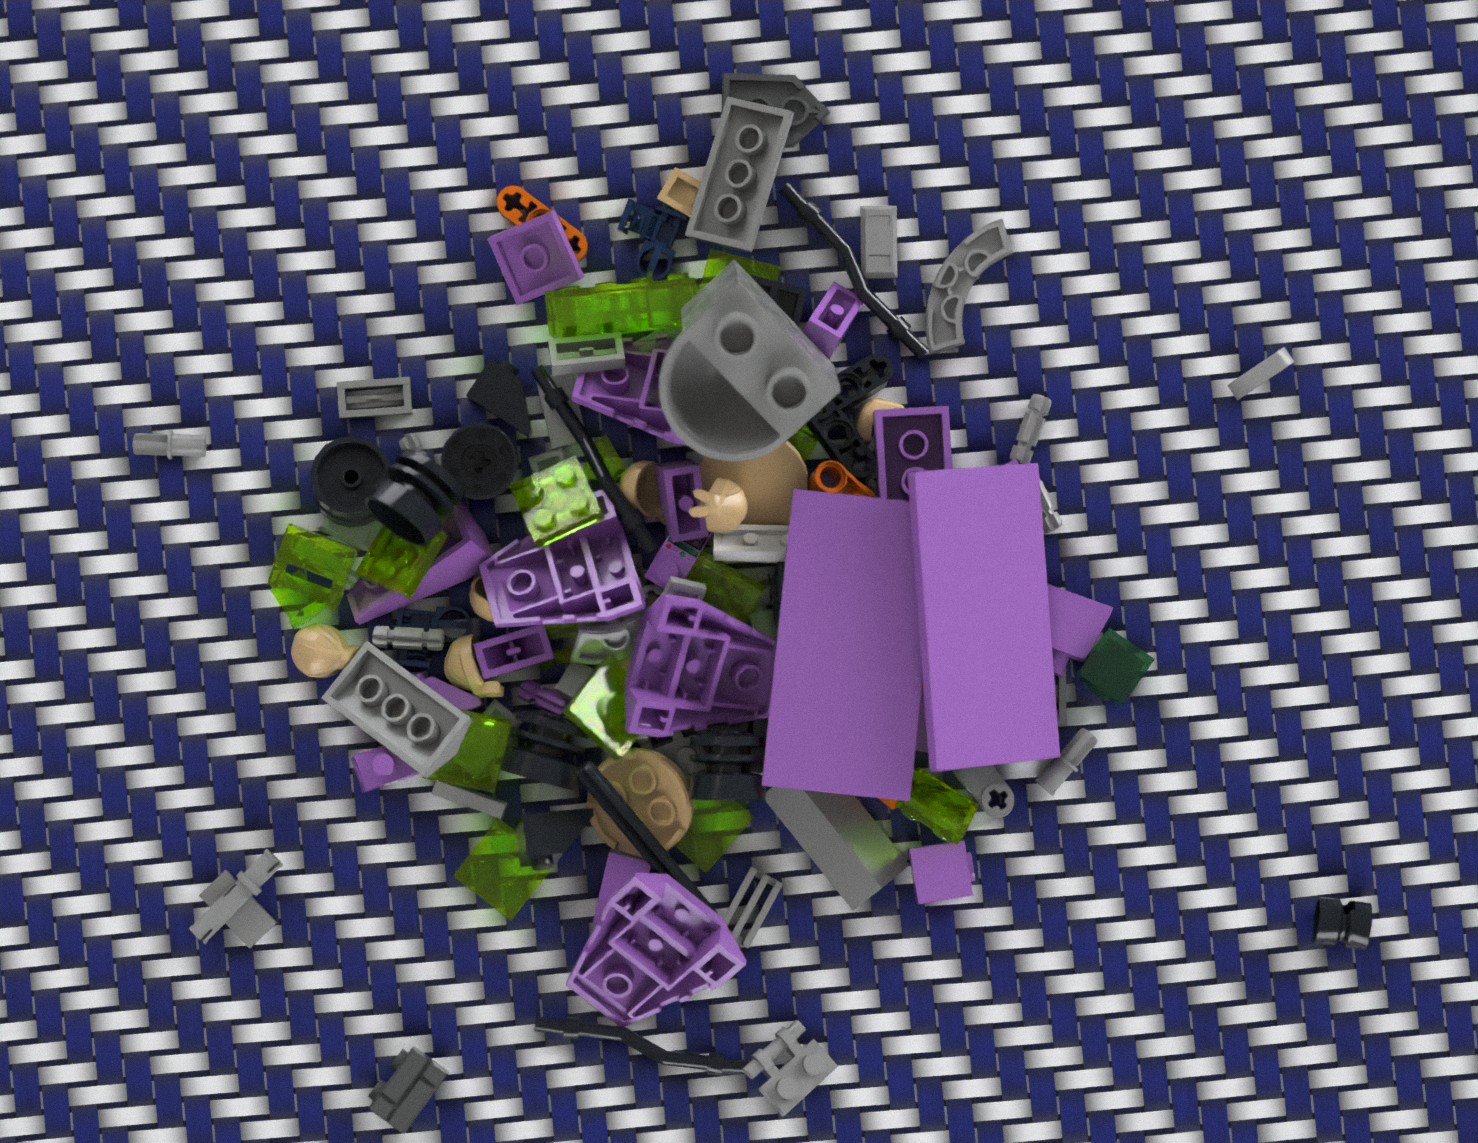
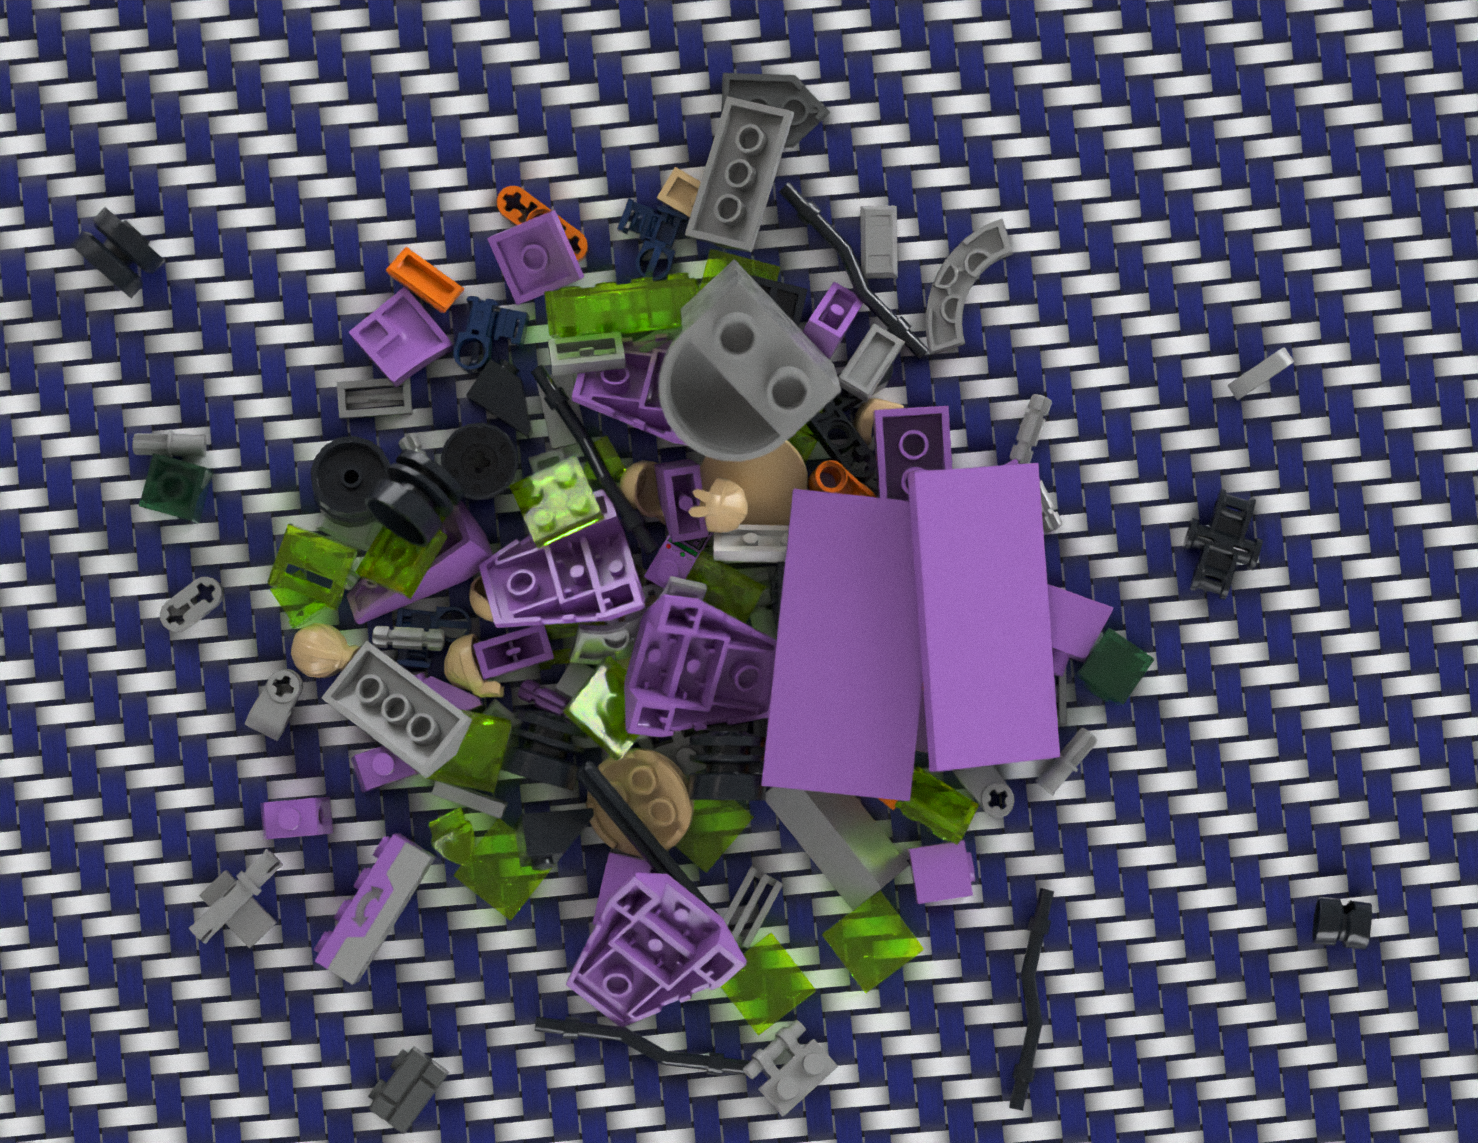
none -> black wheel [71,207,165,299]
none -> clear green head [139,453,214,524]
none -> light grey beam [160,577,224,632]
none -> light grey piece [245,669,303,741]
none -> medium lavender torso [260,797,333,840]
none -> piece [314,833,437,985]
none -> medium lavender plate [349,287,454,388]
none -> orange tile [386,247,465,313]
none -> clear neon green tile [428,807,475,866]
none -> dark blue piece [453,296,530,373]
none -> clear neon green plate [721,932,816,1036]
none -> clear neon green plate [822,890,924,993]
none -> light grey tile [838,323,905,403]
none -> black bar [1009,888,1054,1111]
none -> black axle [1183,489,1263,600]

